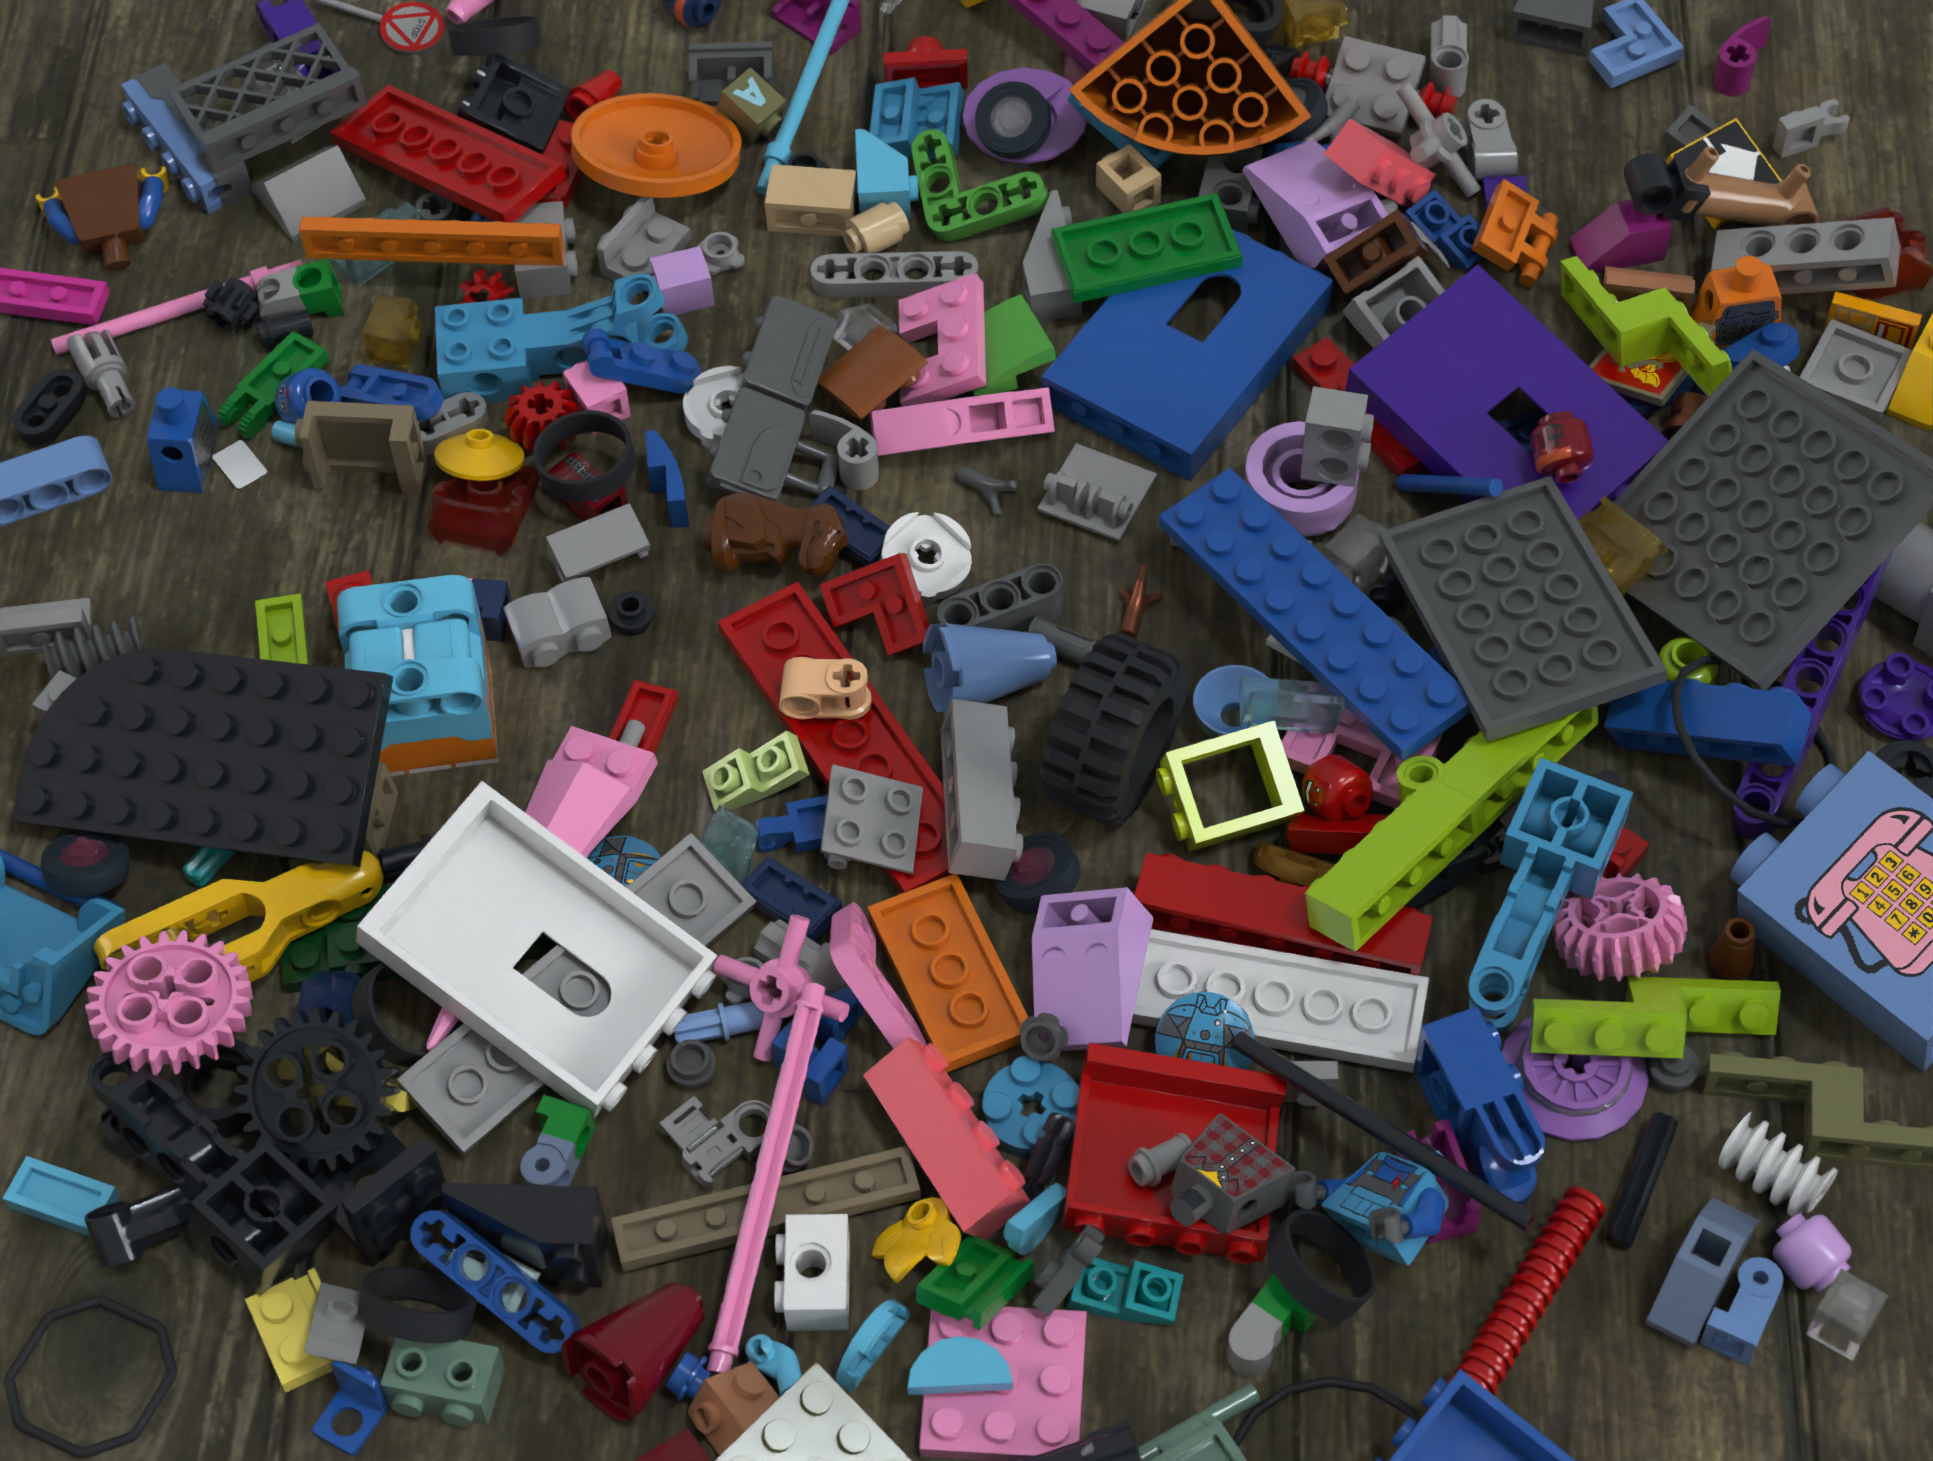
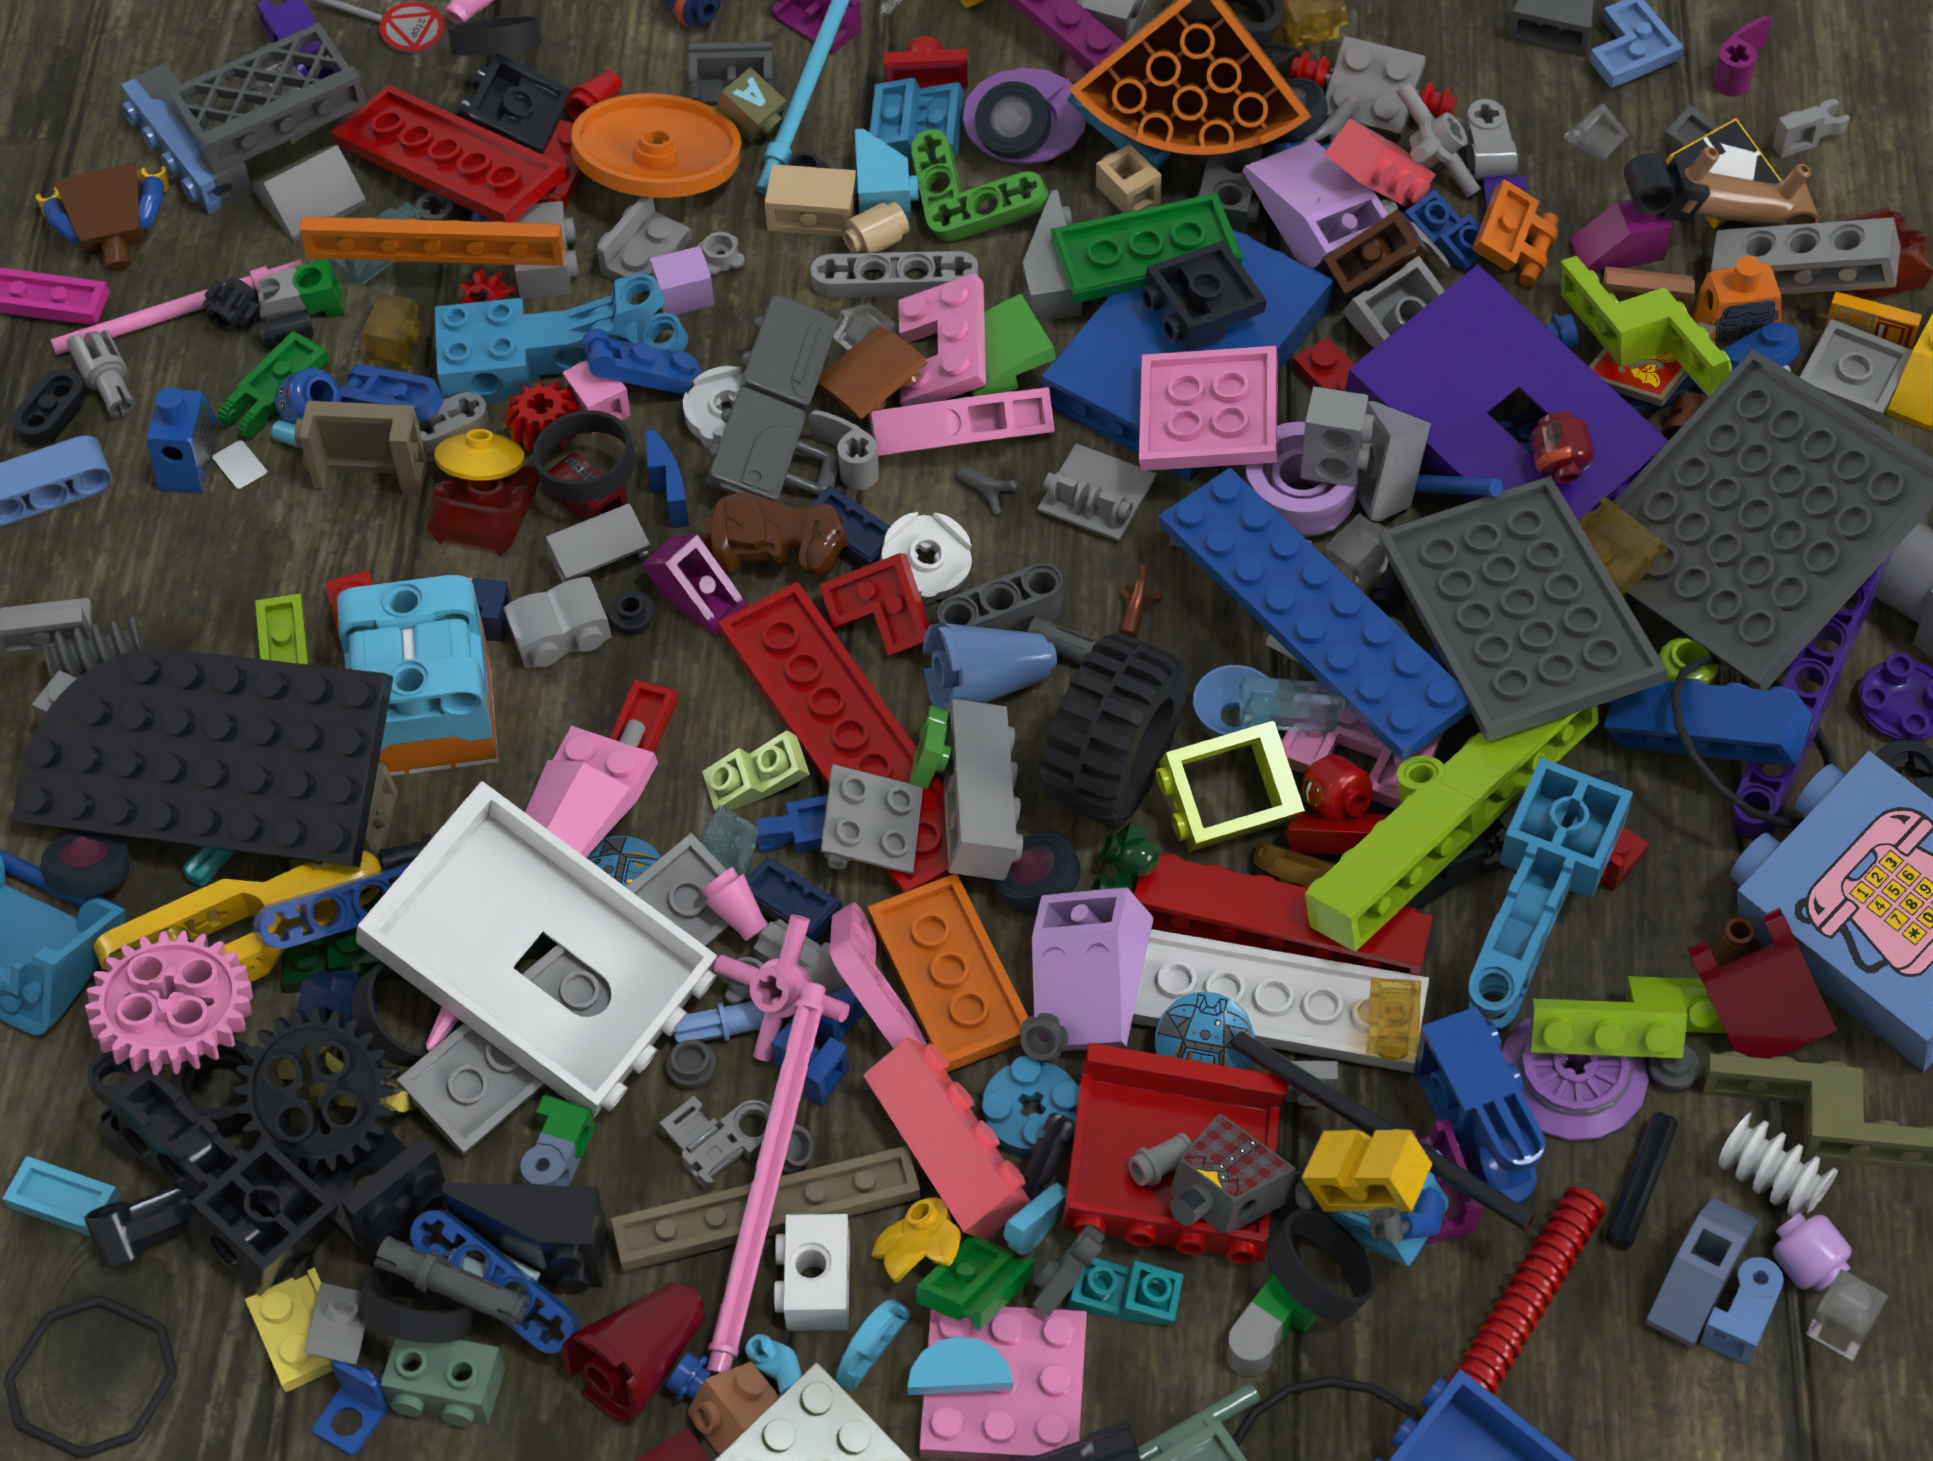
light nougat piece [779,657,872,720] -> none
light grey piece [1428,15,1469,98] -> none
bright pink gear [1552,873,1688,982] -> none
none -> blue beam [253,863,411,949]
none -> dark grey pin [374,1236,530,1328]
none -> magenta slope [641,534,749,635]
none -> bright pink cone [701,867,768,941]
none -> bright green plate [909,705,951,789]
none -> dark green plate [1090,822,1159,891]
none -> bright pink plate [1139,346,1278,471]
none -> black plate [1141,240,1267,351]
none -> yellow brick [1302,1129,1432,1212]
none -> light grey slope [1356,401,1431,521]
none -> clear yellow brick [1366,978,1421,1060]
none -> blue plate [1544,314,1579,350]
none -> clear slope [1564,102,1629,161]
none -> dark red flag [1687,907,1837,1059]

